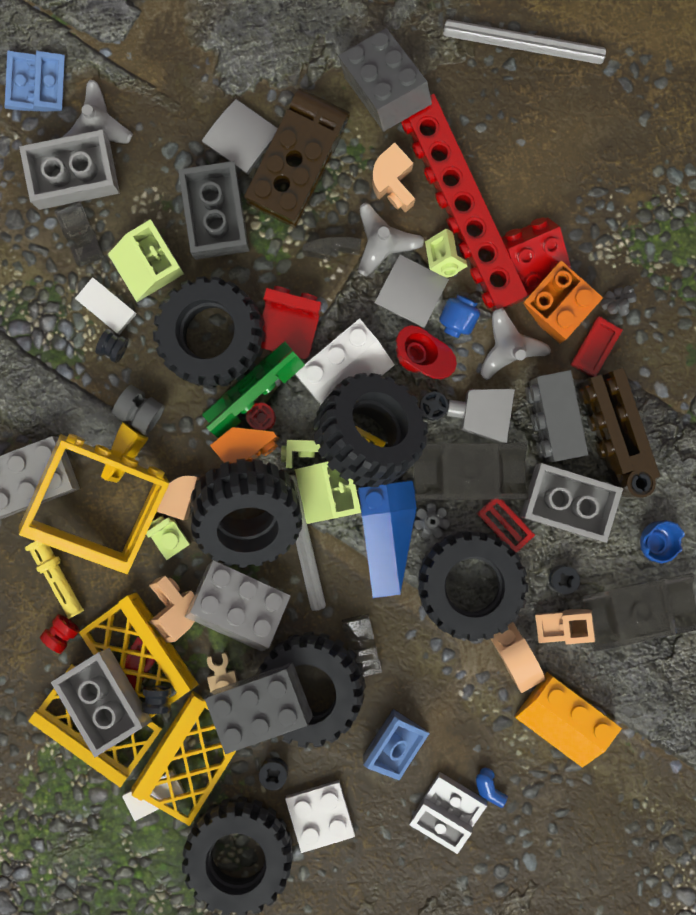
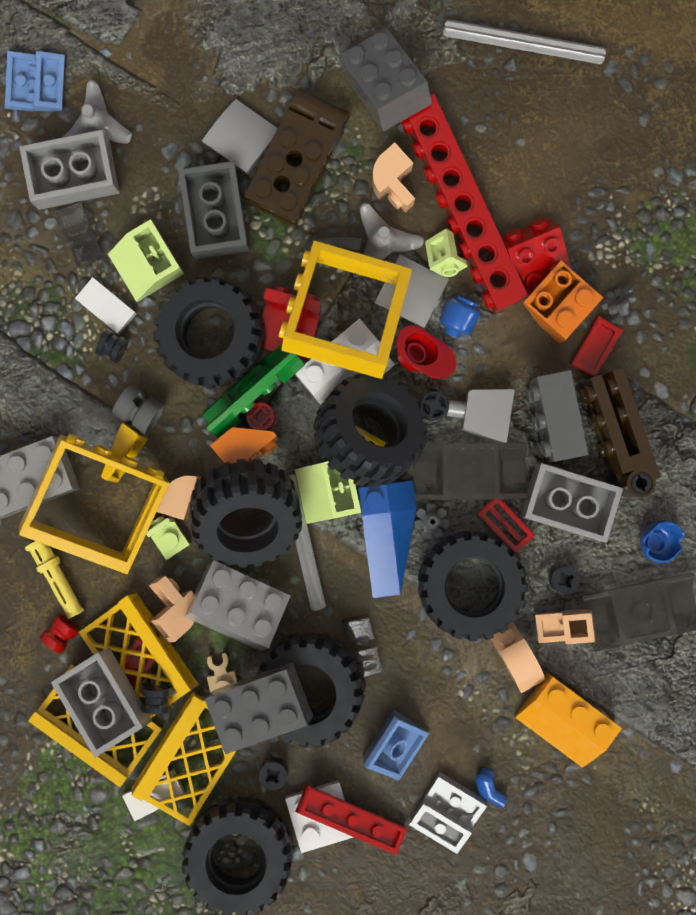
yellowish green bracket [281,440,320,468] -> none
light grey piece [481,308,551,380] -> none
none -> yellow window [279,241,412,379]
none -> red tile [295,784,408,855]

